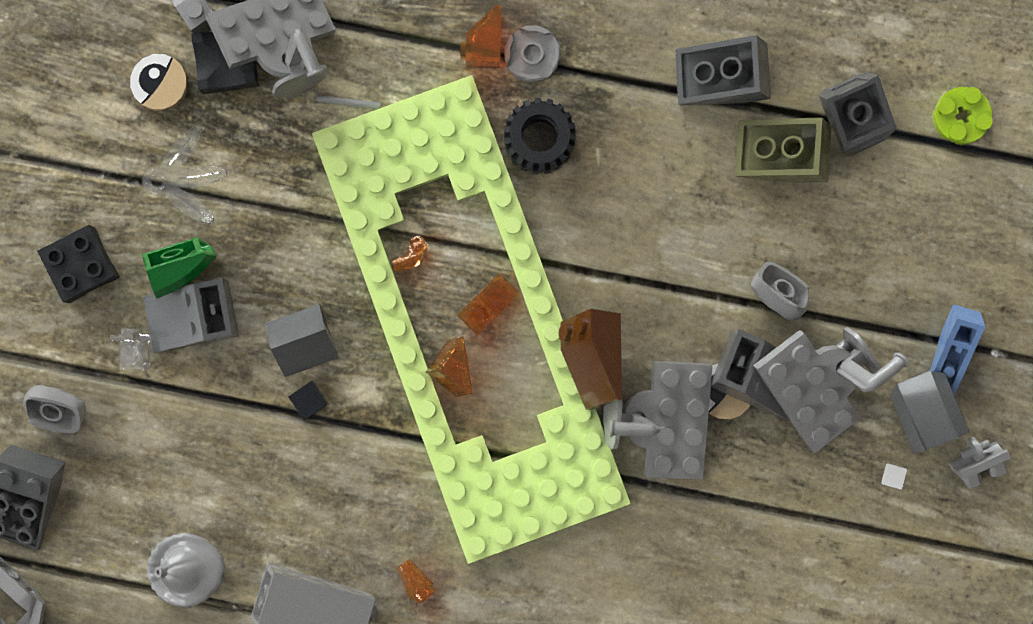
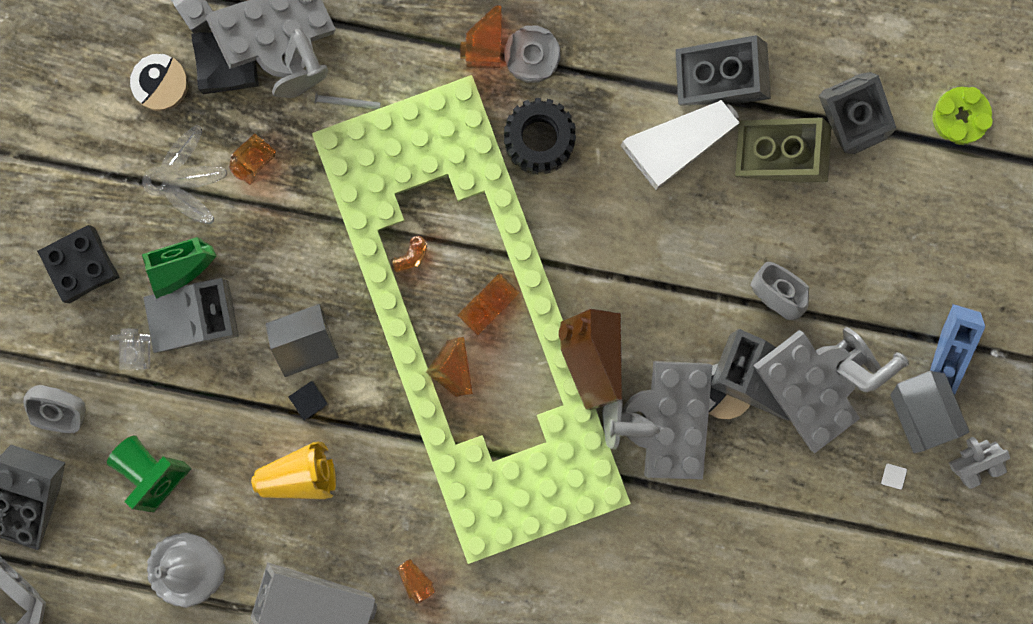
none -> green plant [107,435,192,512]
none -> clear orange bracket [229,133,276,185]
none -> yellow cone [251,441,336,499]
none -> white slope [621,100,739,190]

